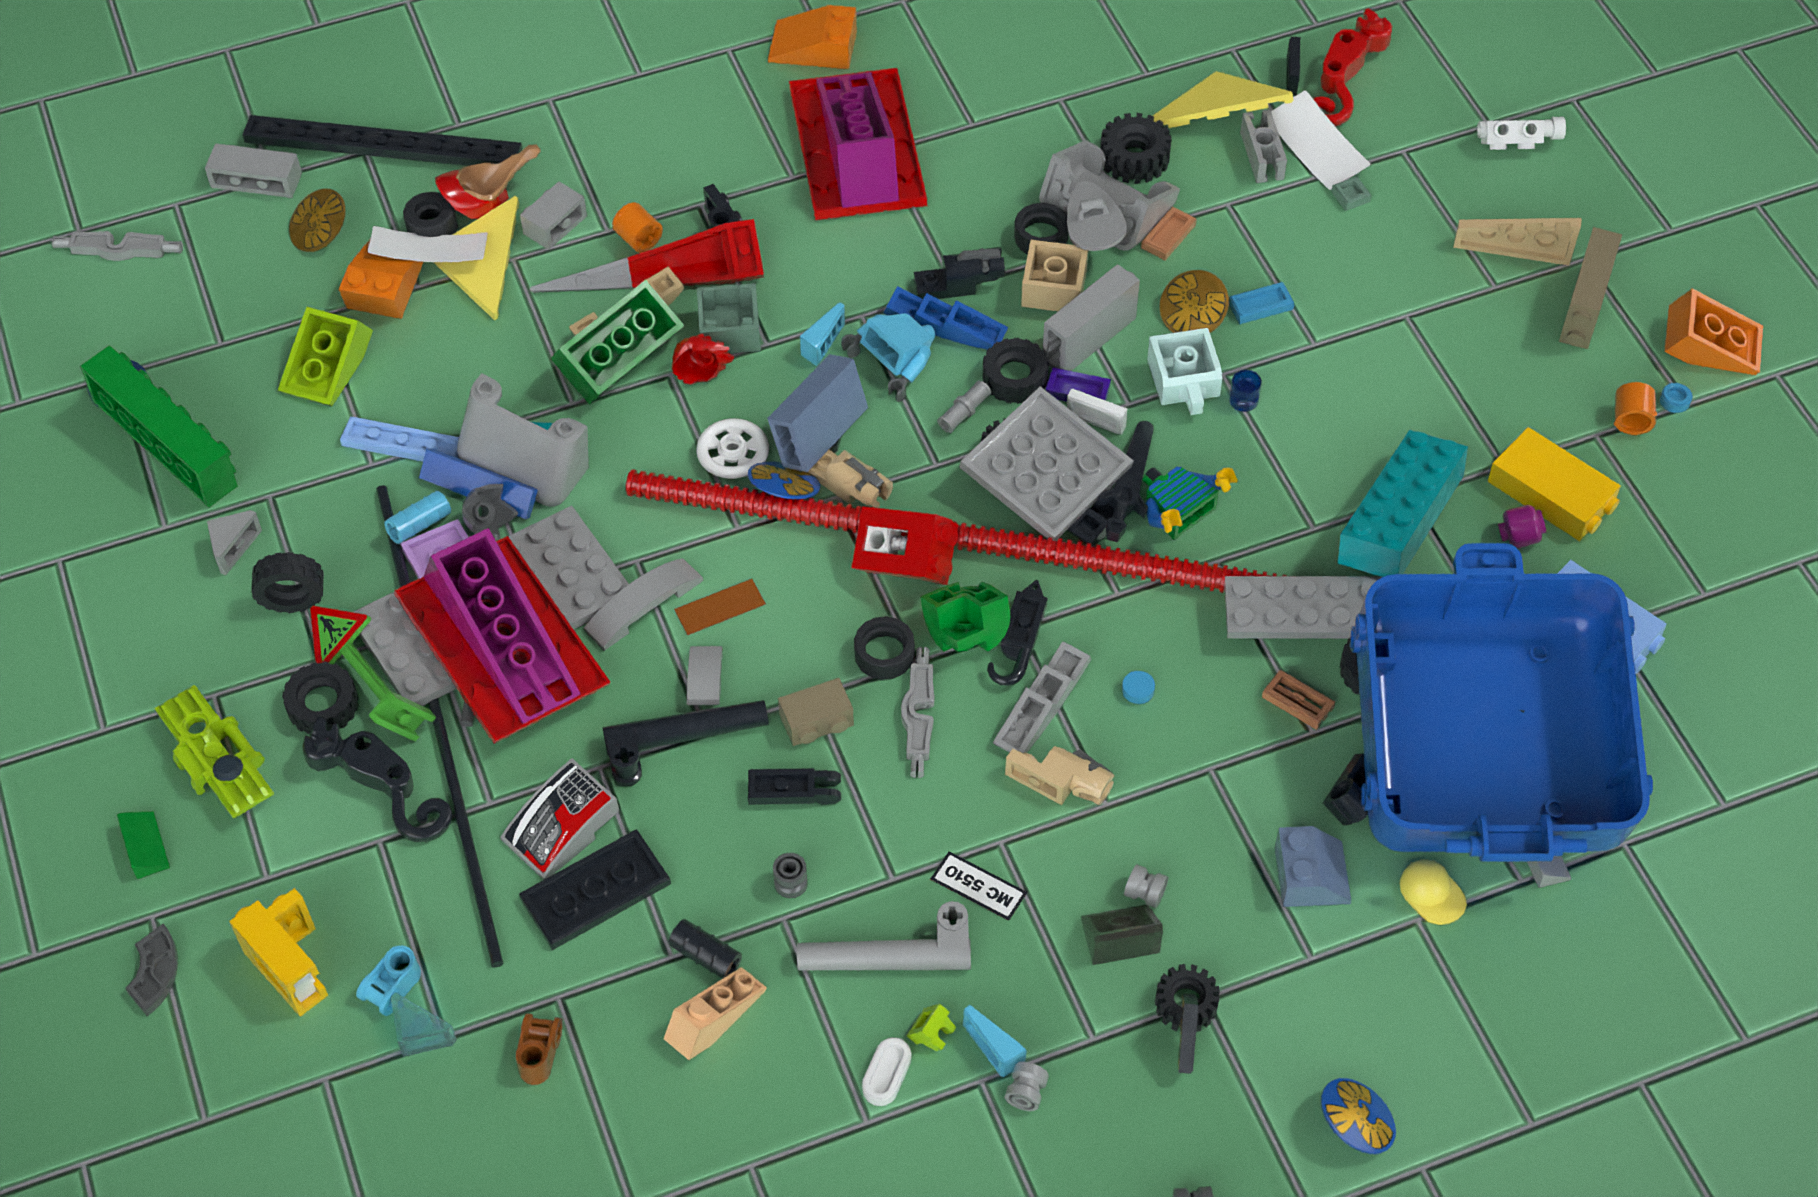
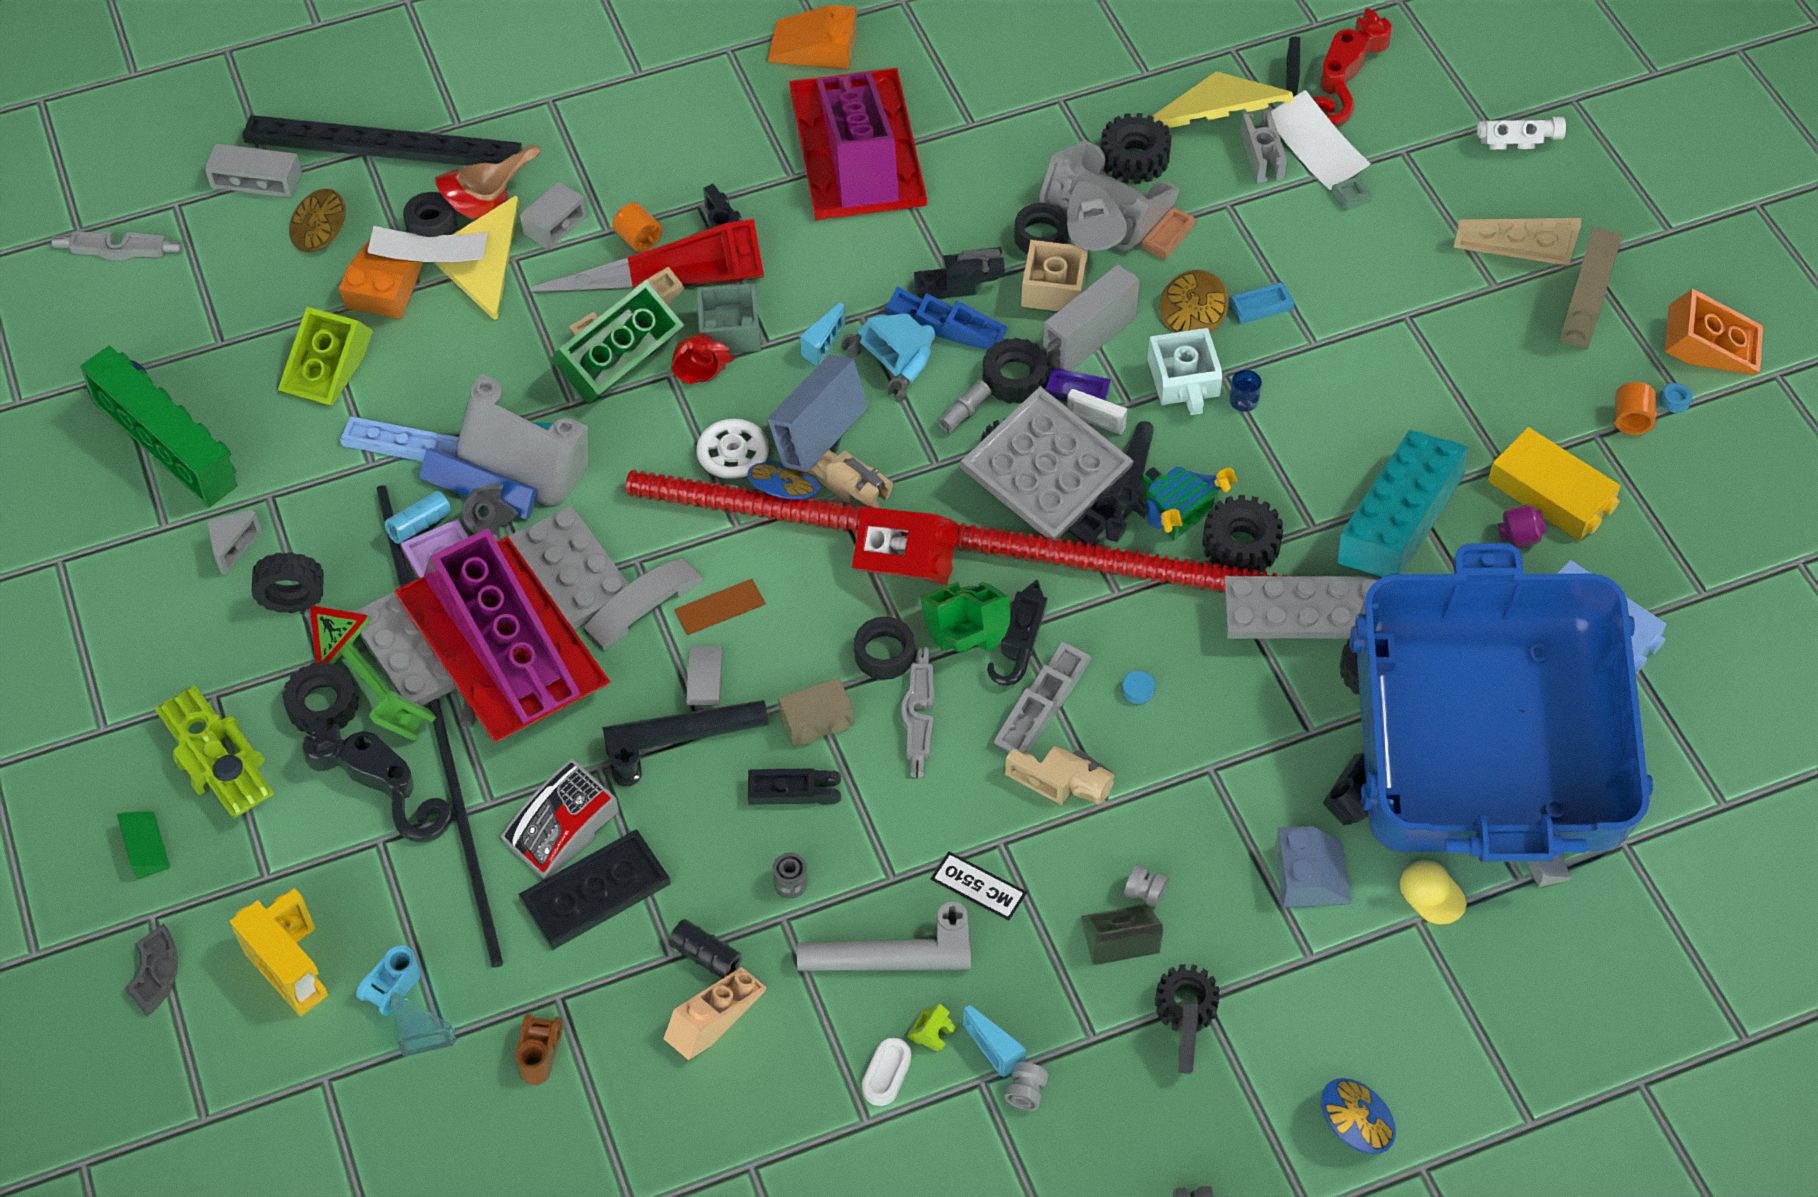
nougat tile [1262,670,1335,730] -> none
none -> black tyre [1202,495,1283,573]

